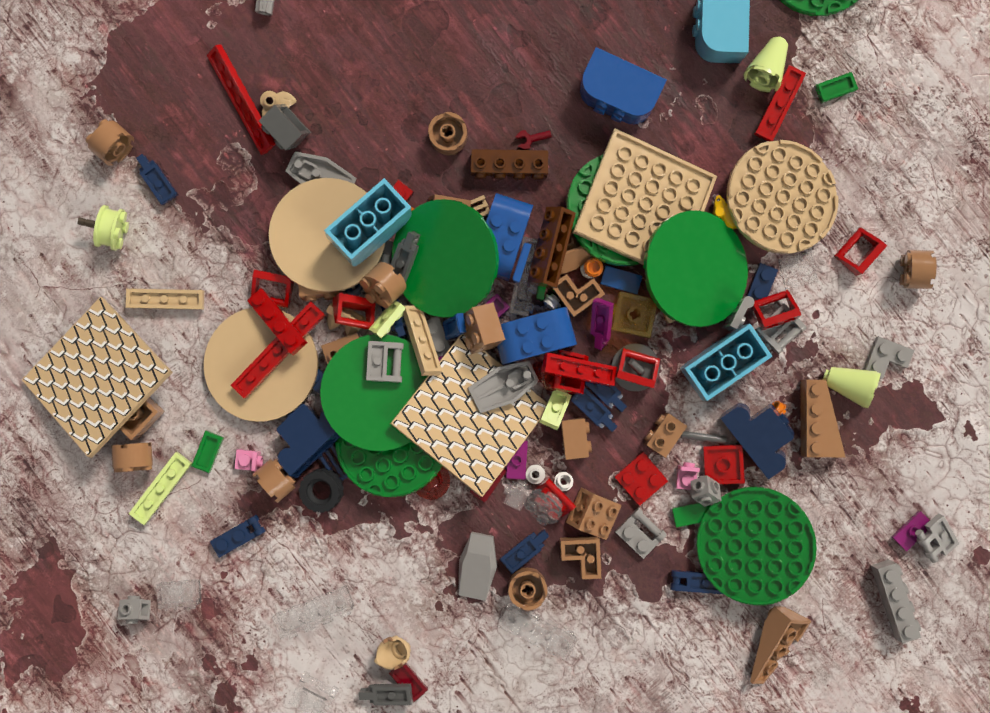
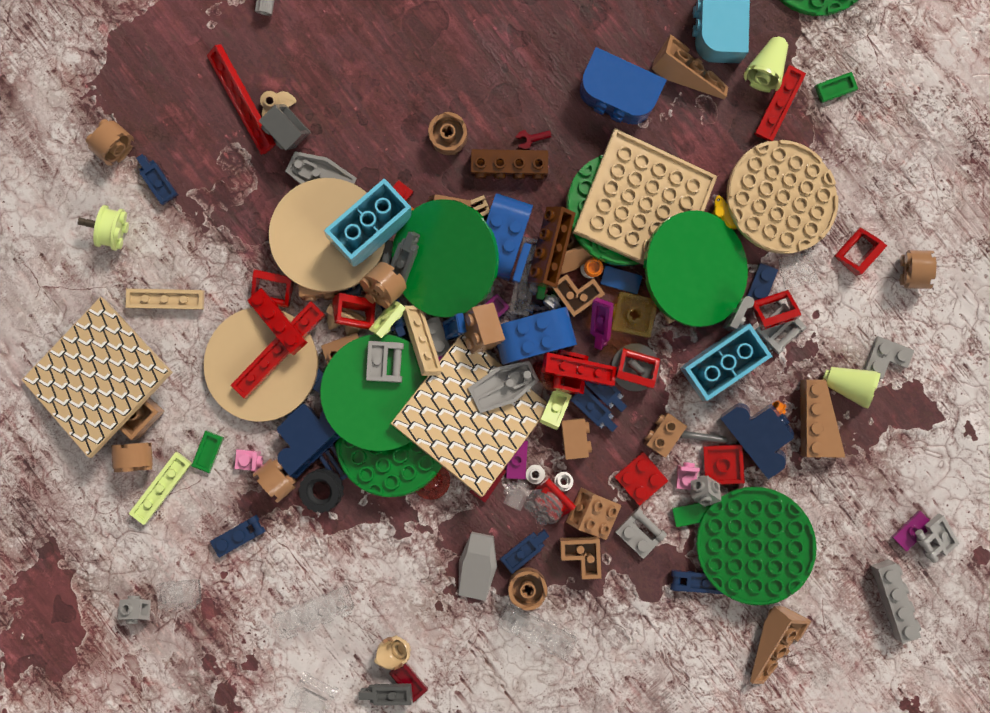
none -> medium nougat wedge [652,34,728,99]

